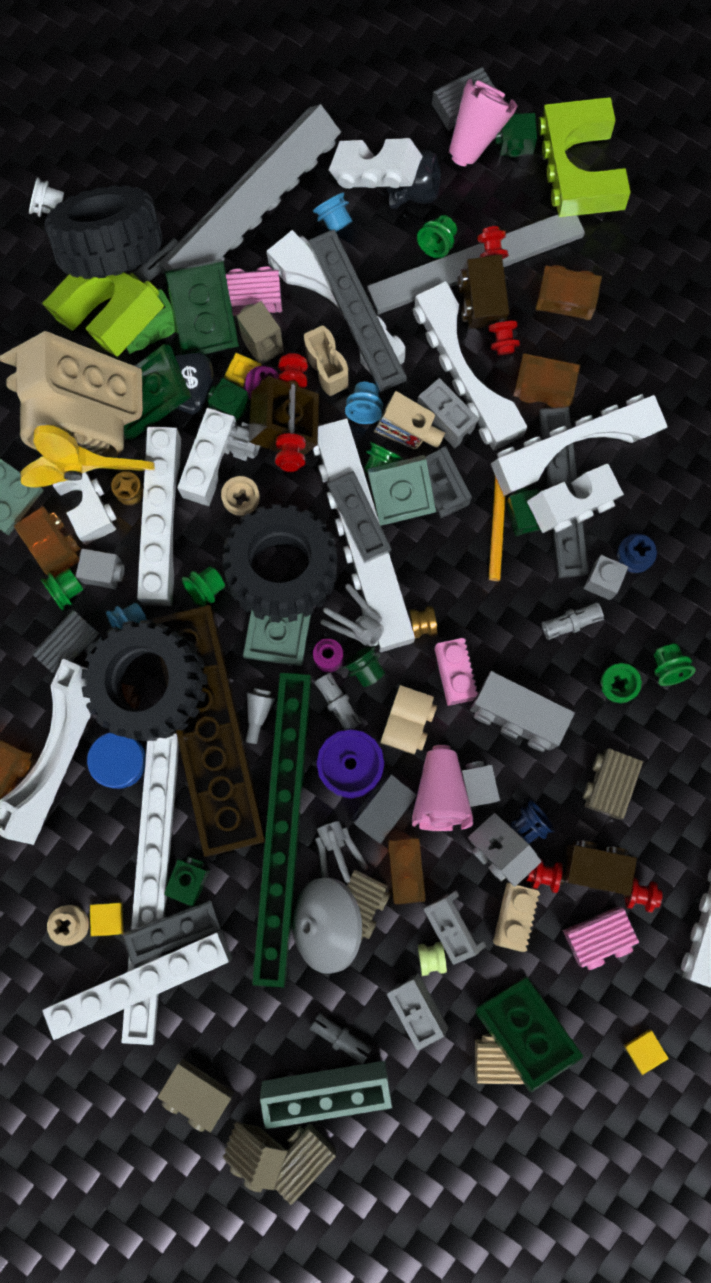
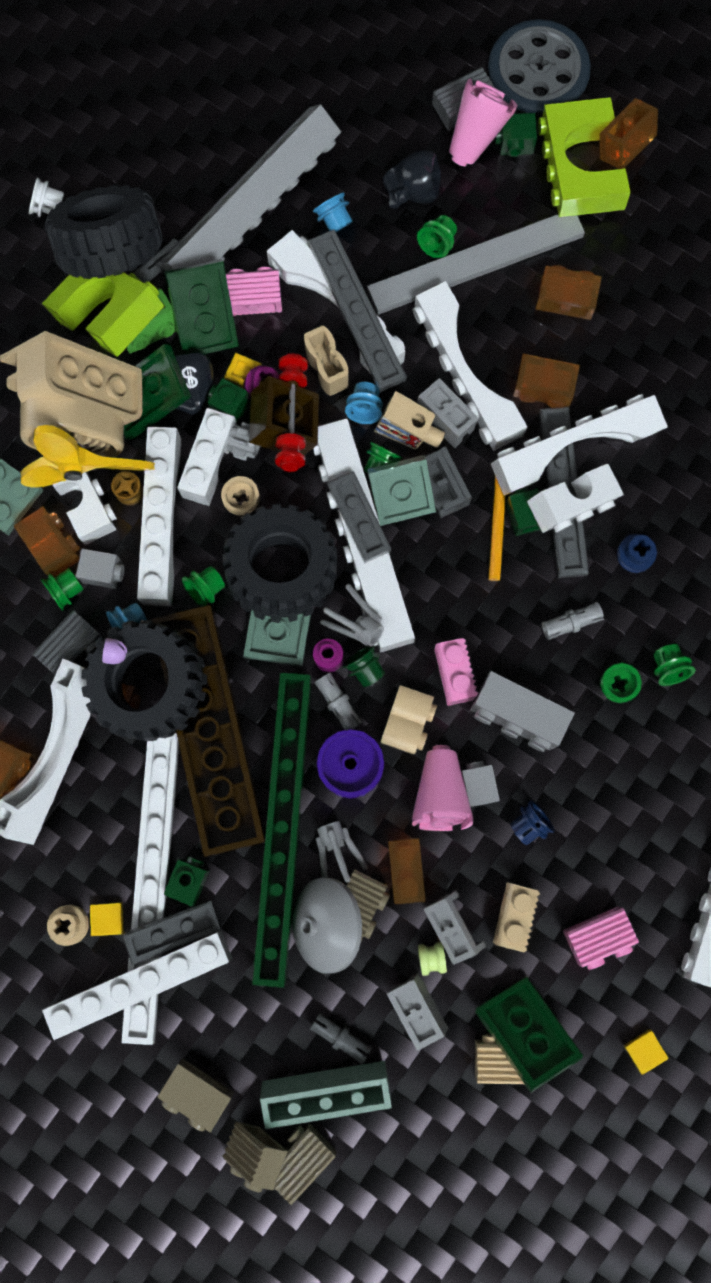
blue head [87,732,146,789] -> none
dark tan brick [237,301,284,365] -> none
light grey cone [245,688,276,744] -> none
white arch [329,138,422,188] -> none
dark grey hinge [350,773,417,844] -> none
pearl gold wheel [409,606,437,639] -> none
dark brown brick [457,226,520,355] -> none
light grey brick [468,813,542,887] -> none
dark brown brick [526,840,662,913] -> none
dark tan brick [582,749,643,819] -> none
light grey brick [583,555,628,600] -> none
none -> lavender hinge [102,638,127,664]
none -> dark grey wedge [488,19,591,115]
none -> clear orange brick [600,98,658,169]

